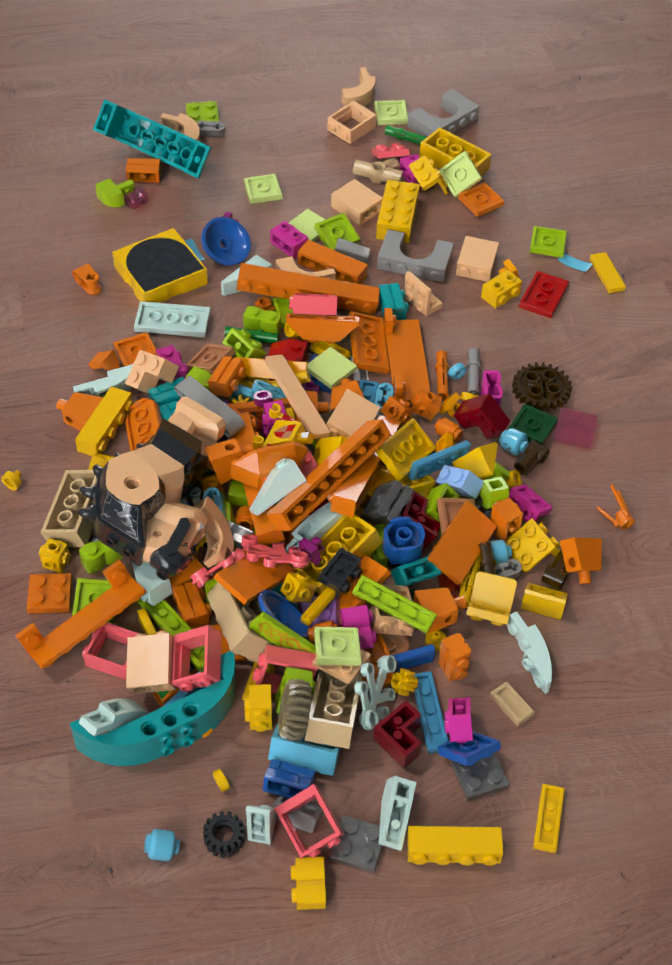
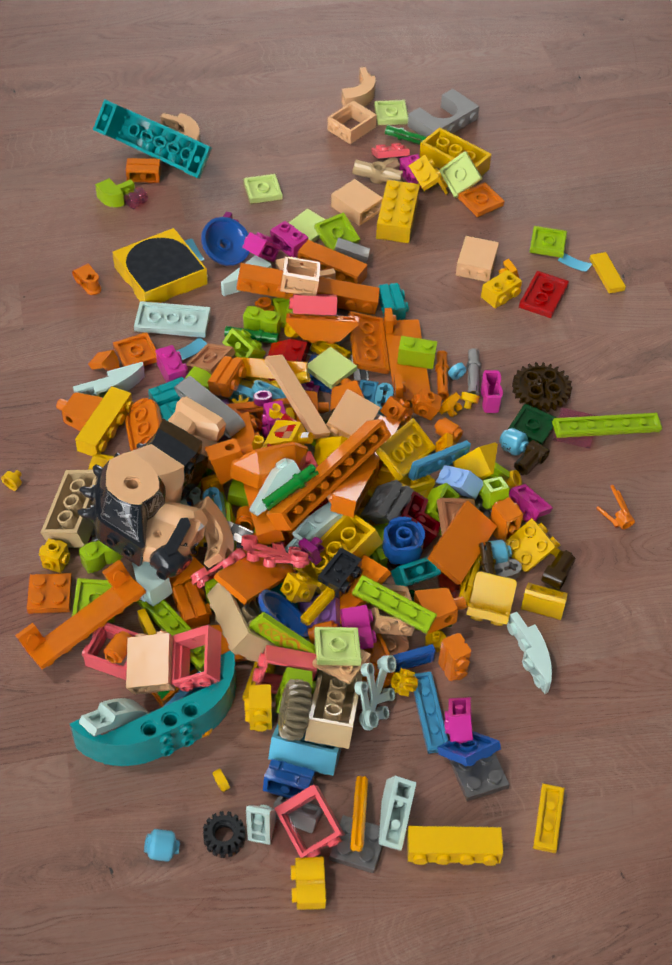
light nougat brick [125,350,179,394] -> none
lime plate [186,101,219,123] -> none
light grey beam [197,121,225,137] -> none
dark red brick [373,700,422,768] -> none
light grey arch [377,229,454,283] -> none
light nougat bracket [404,271,443,317] -> none
dark red brick [453,393,510,439] -> none
tan tile [490,681,535,727] -> none
orange torso [560,537,602,585] -> none
none -> orange brick [104,631,132,664]
none -> medium azure sticker [177,337,207,360]
none -> dark pink brick [242,232,281,262]
none -> green pin [262,464,319,511]
none -> light nougat window [280,256,320,296]
none -> light orange axle [350,776,368,852]
none -> lime brick [397,336,437,369]
none -> lime tile [552,413,662,438]

